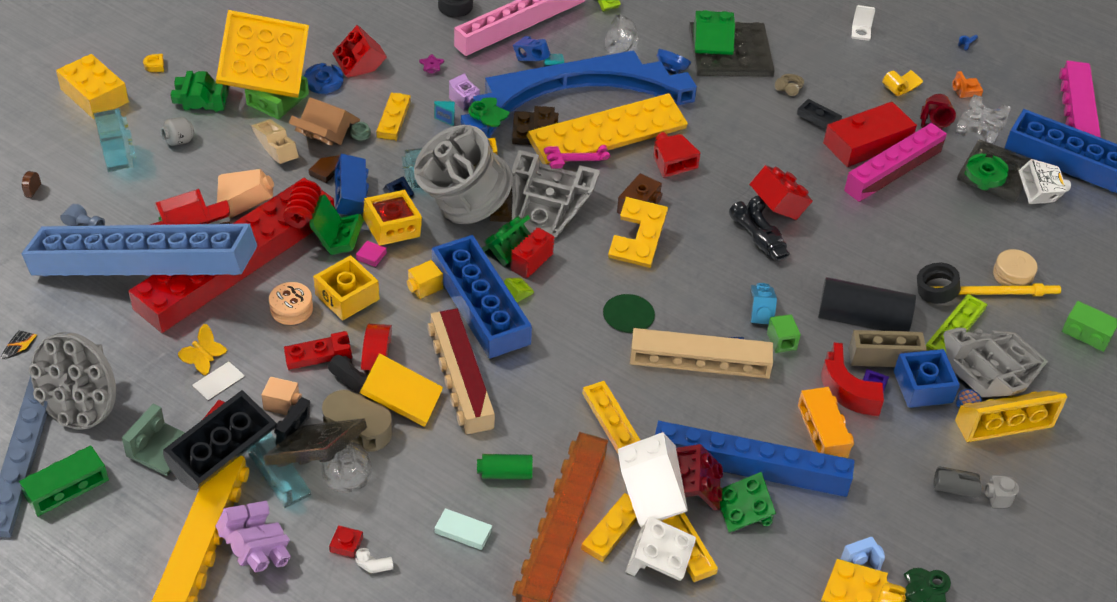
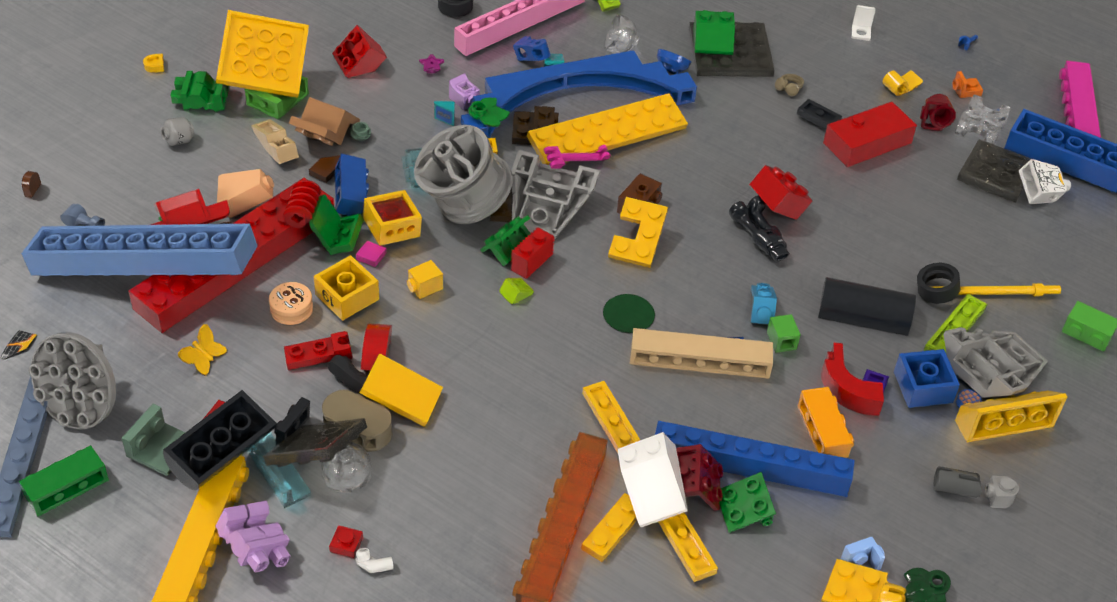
yellow brick [56,54,129,119] -> none
clear light blue brick [94,108,136,172] -> none
white sticker [192,361,245,400] -> none
light nougat brick [261,377,302,415] -> none
blue tile [304,63,344,94] -> none
yellow plate [376,92,411,140] -> none
dark blue slope [383,176,414,204] -> none
brick [427,308,495,435] -> none
blue brick [432,235,532,359] -> none
light aqua tile [434,508,492,550] -> none
green brick [477,454,533,480] -> none
white bracket [625,516,696,581] -> none
red torso [653,132,701,178] -> none
dark pink brick [844,123,947,202] -> none
dark tan brick [848,330,926,367] -> none
green plate [964,153,1009,190] -> none
tan head [993,249,1038,286] -> none

